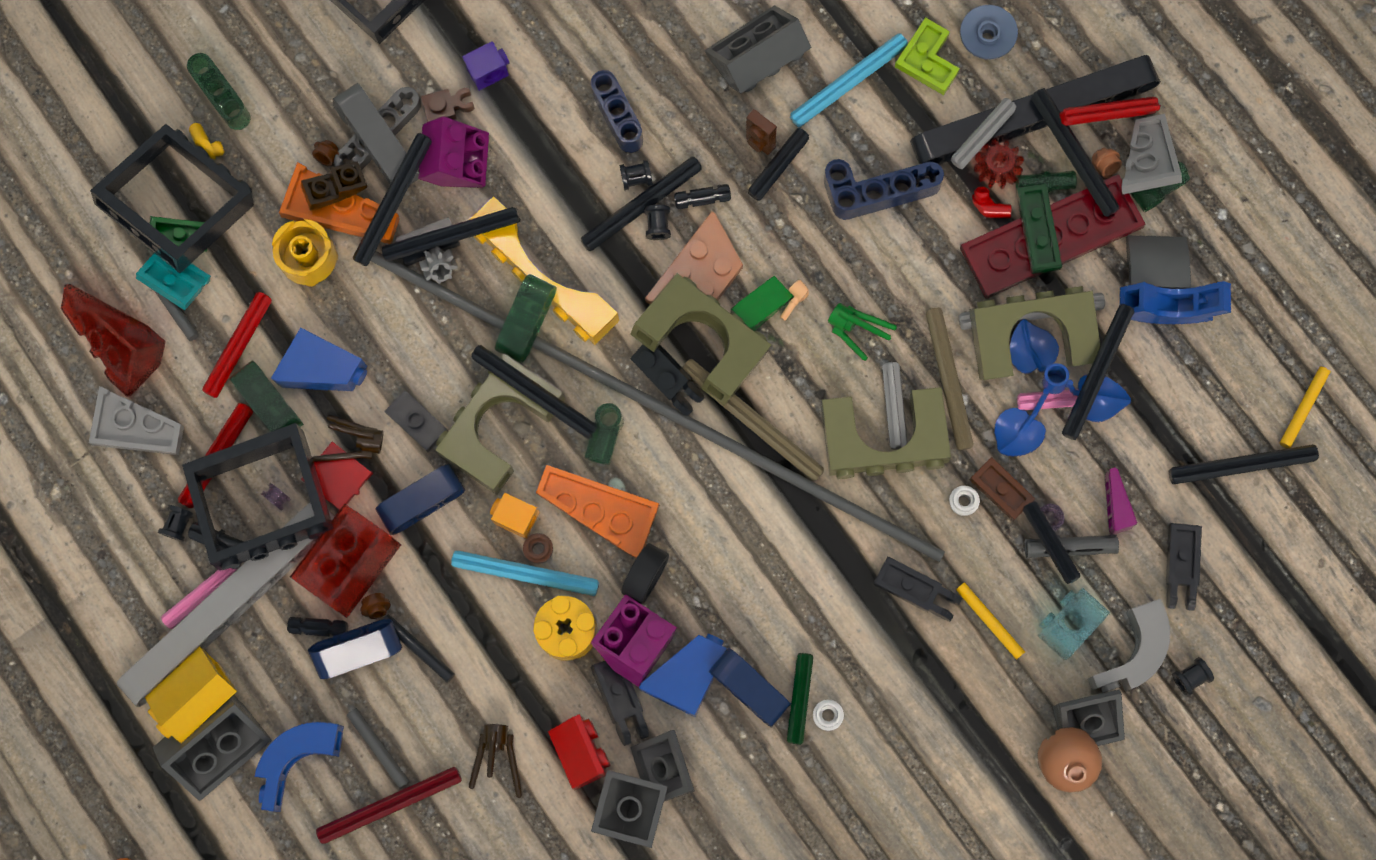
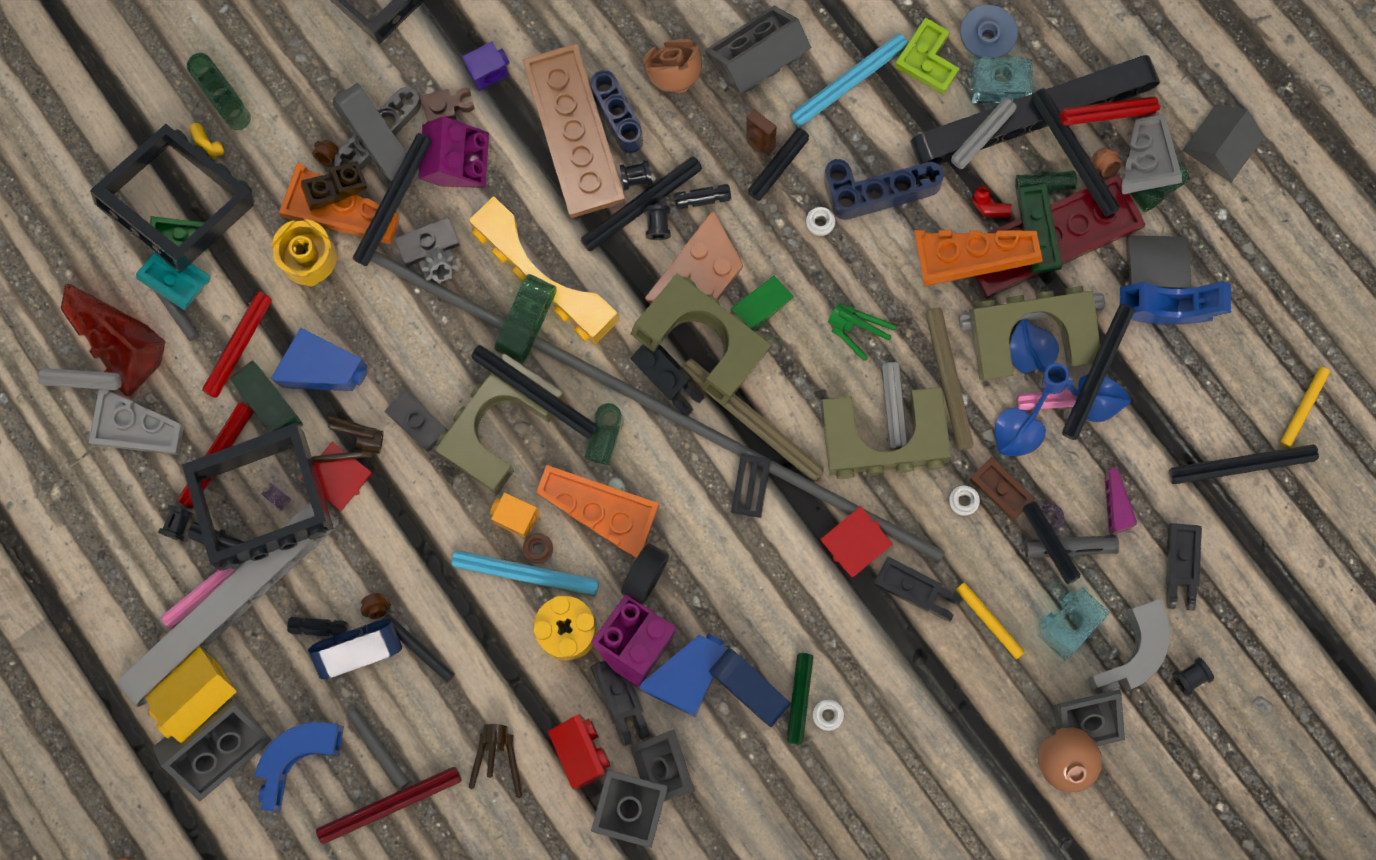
clear red slope [290,504,401,618] -> none
dark blue beam [375,464,465,535] -> none
black axle [382,207,521,261] -> none
light nougat hand [780,280,809,321] -> none
clear red gear [974,139,1024,190] -> none
none -> light grey axle [38,368,122,390]
none -> medium nougat plate [522,43,626,219]
none -> nougat cylinder [643,39,702,93]
none -> black tile [731,454,771,518]
none -> white plate [806,207,835,236]
none -> red piece [820,506,893,578]
none -> orange wing [914,230,1043,286]
none -> clear light blue brick [971,56,1033,103]
none -> dark grey slope [1183,105,1264,183]

